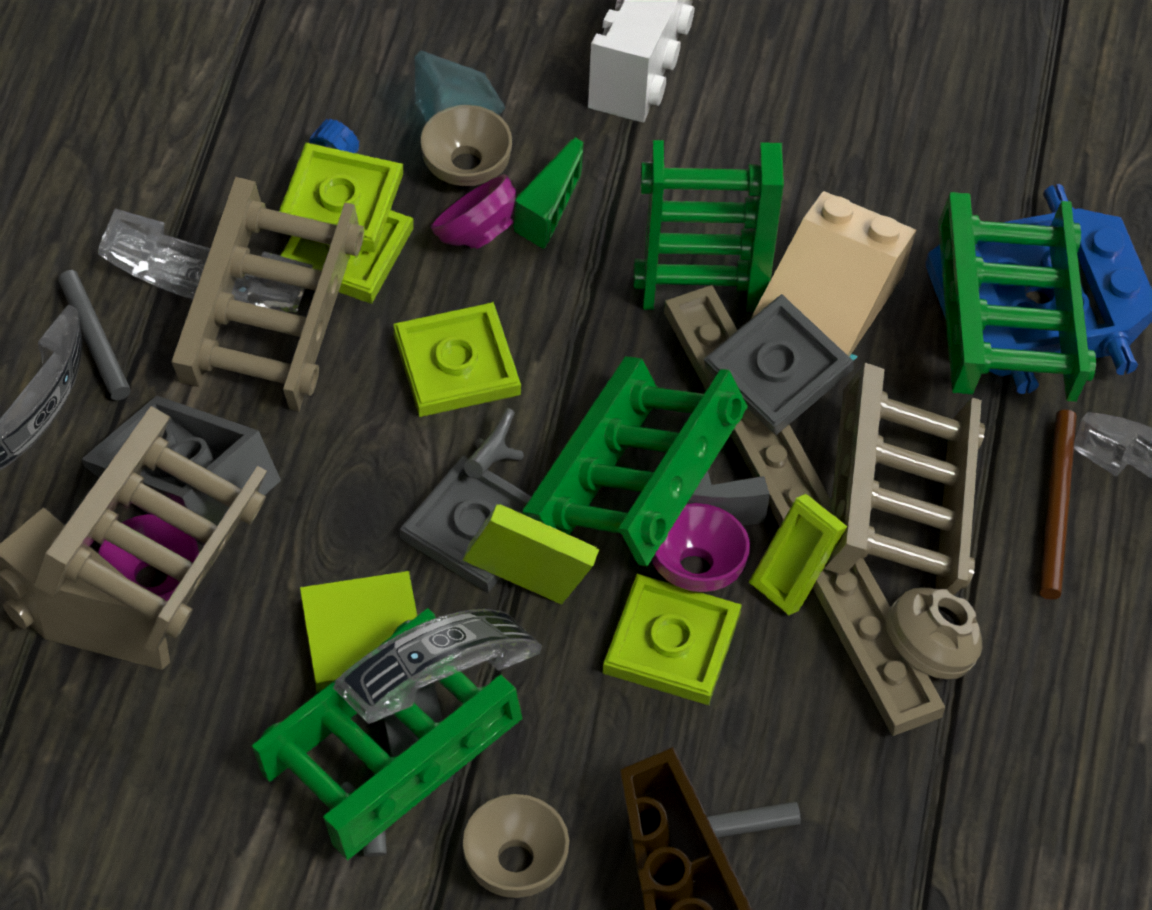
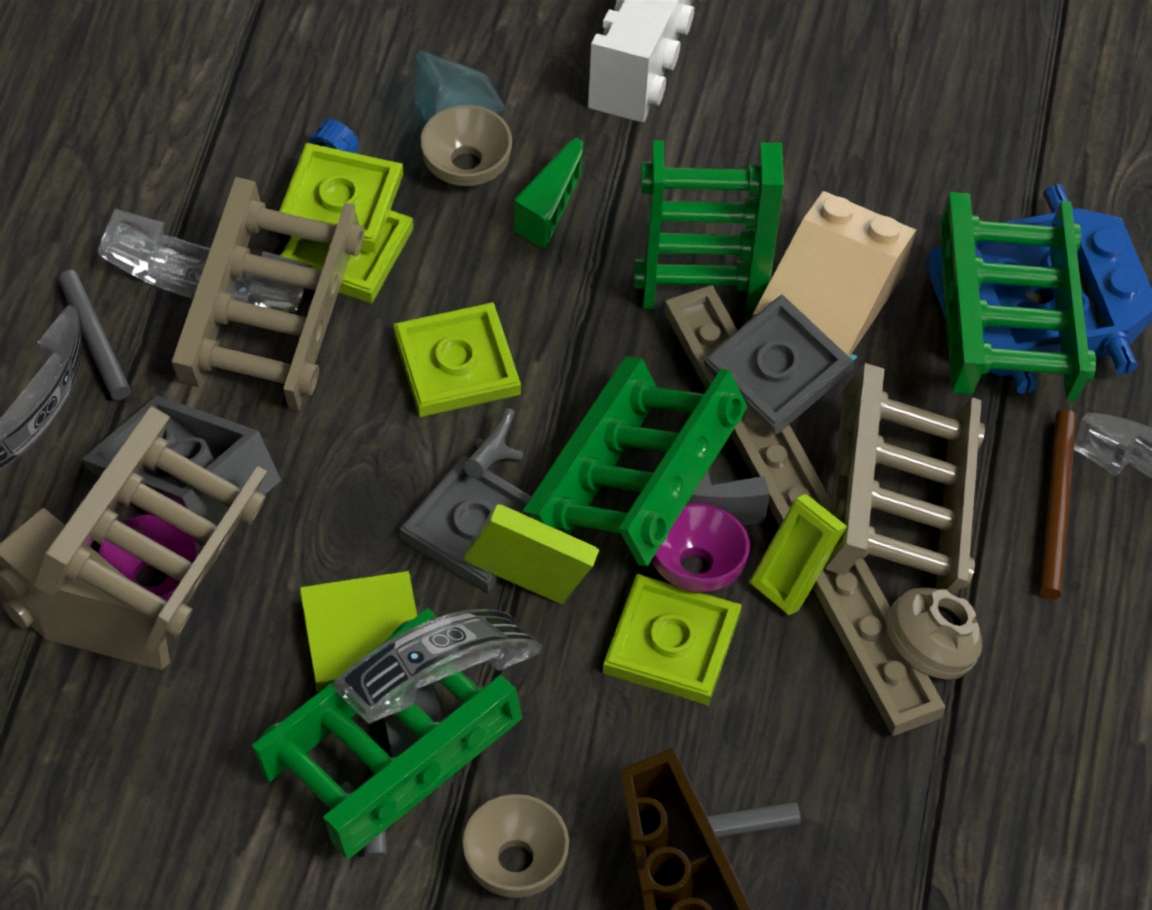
magenta piece [430,174,516,249] -> none

